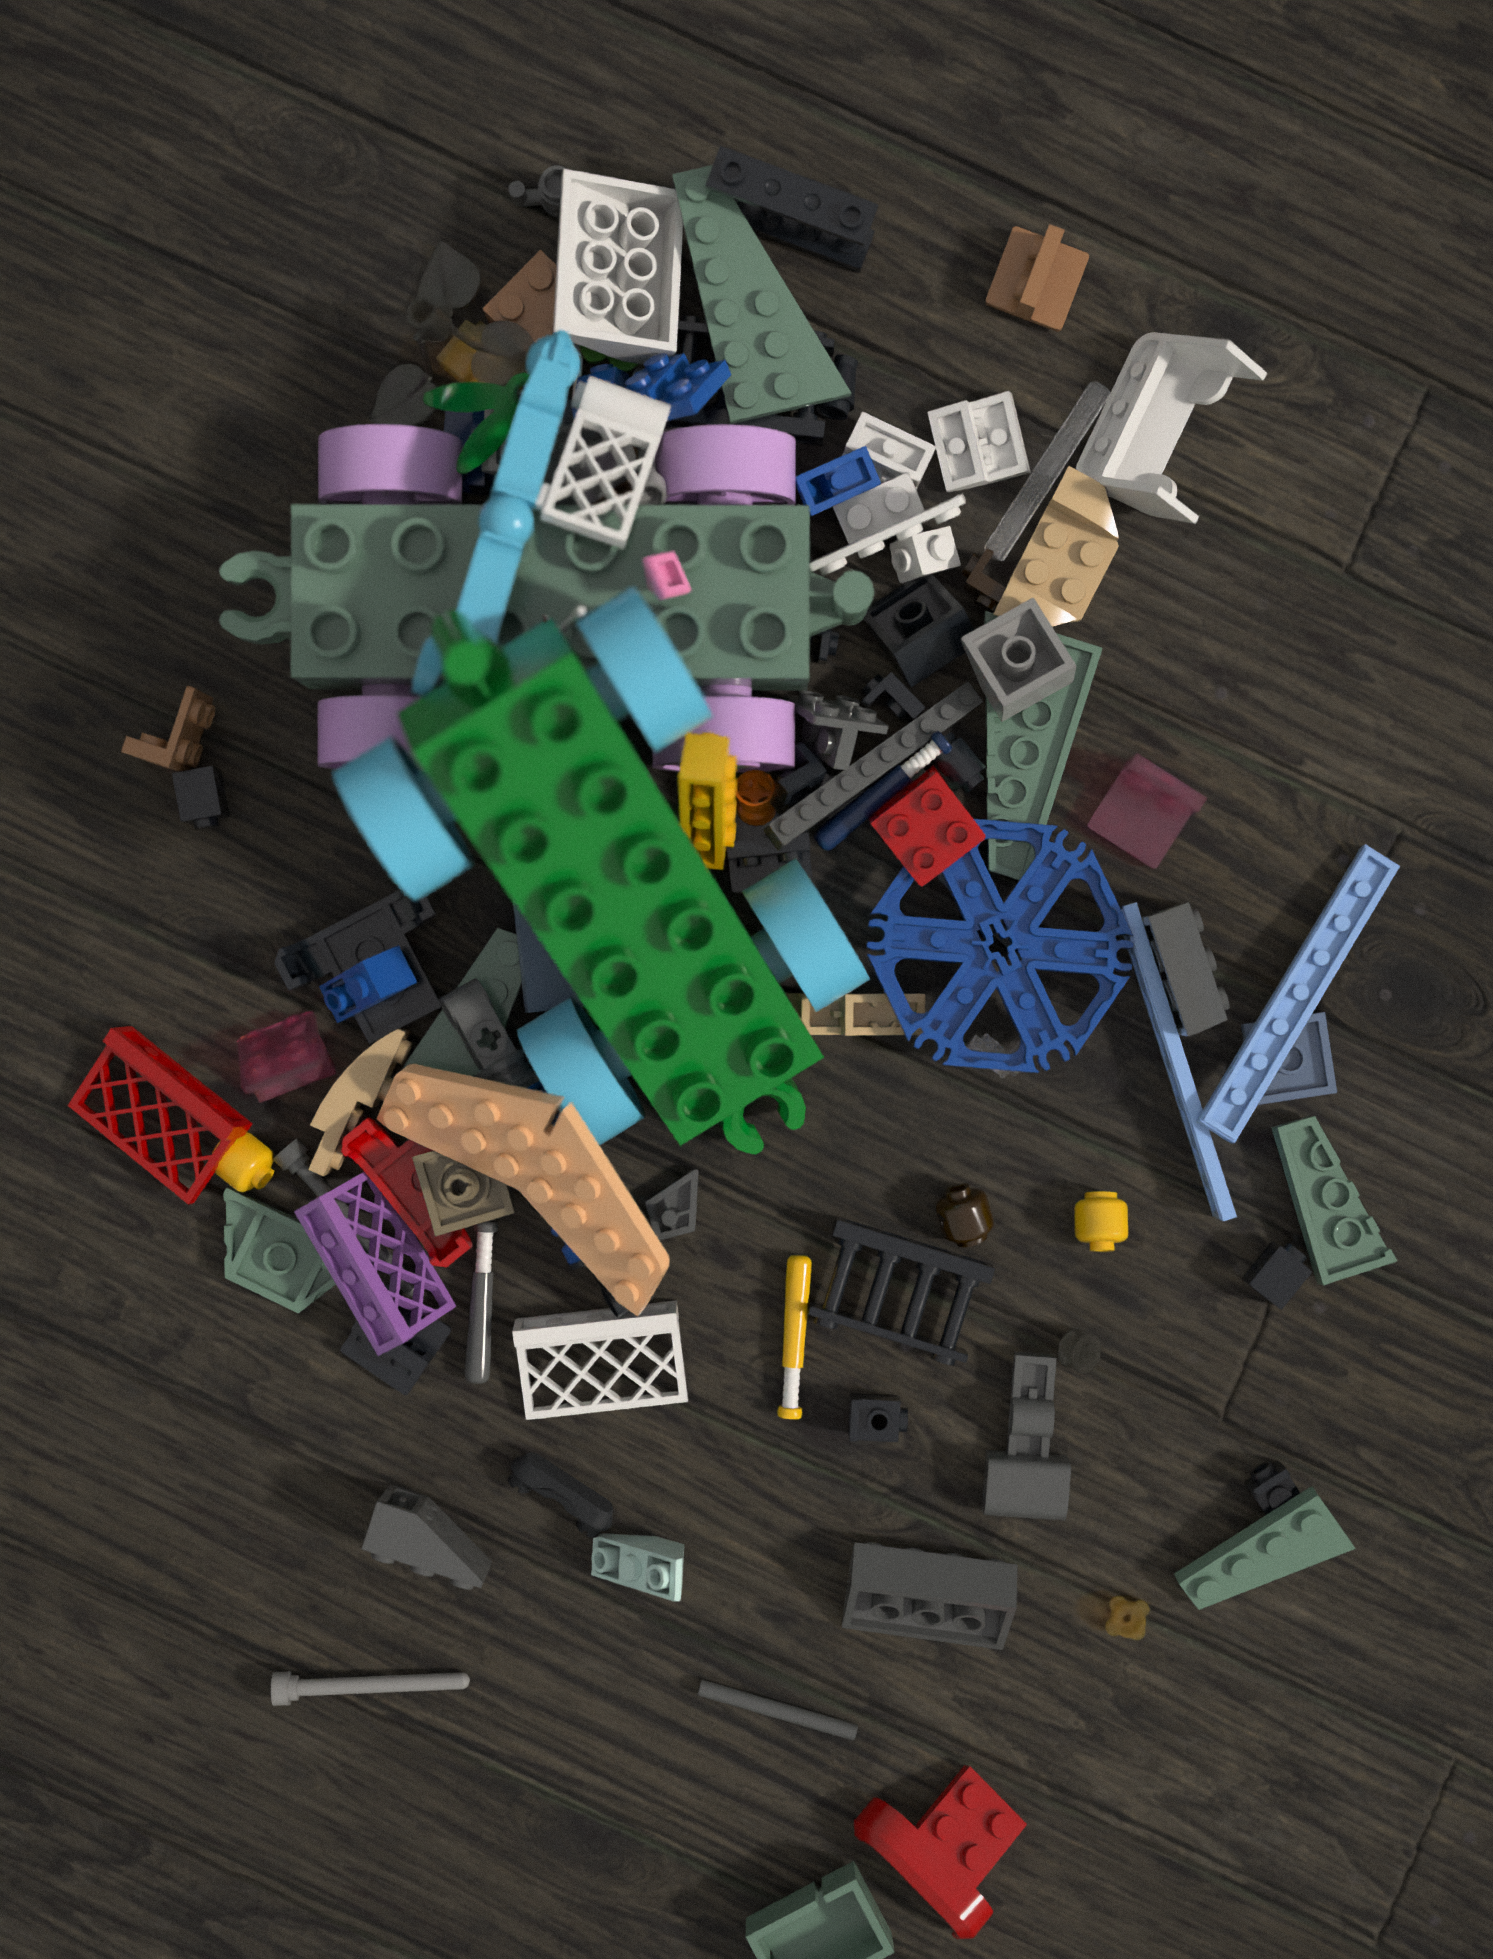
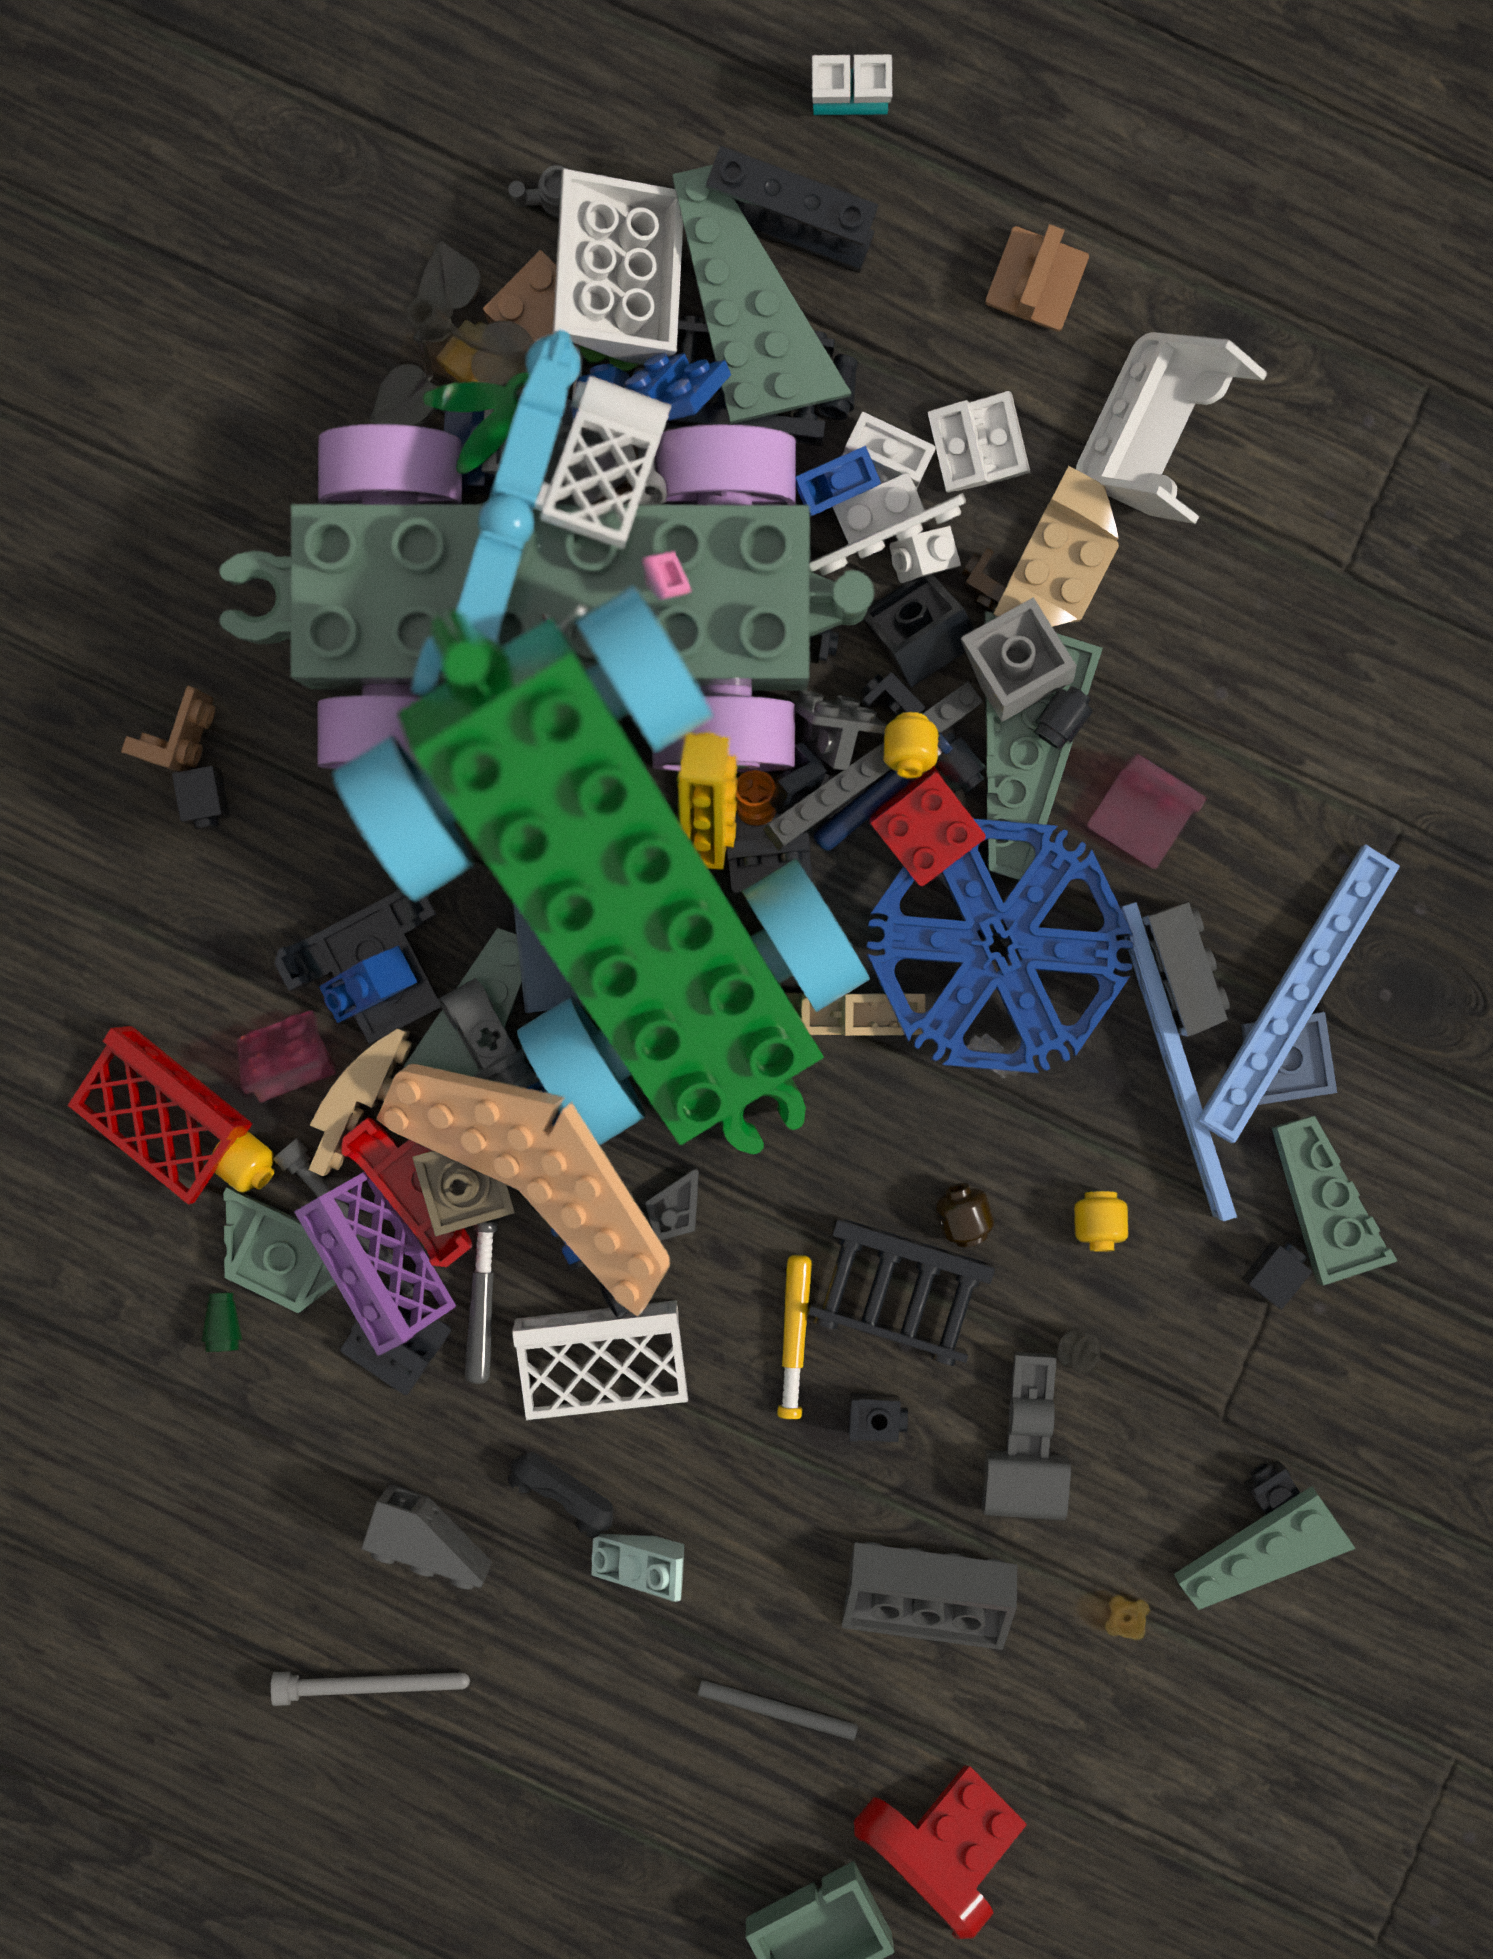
clear axle [984,381,1110,561] -> none
none -> dark green cone [201,1293,243,1352]
none -> white hips [812,55,892,115]
none -> yellow head [883,712,938,778]
none -> black brick [1034,686,1093,750]

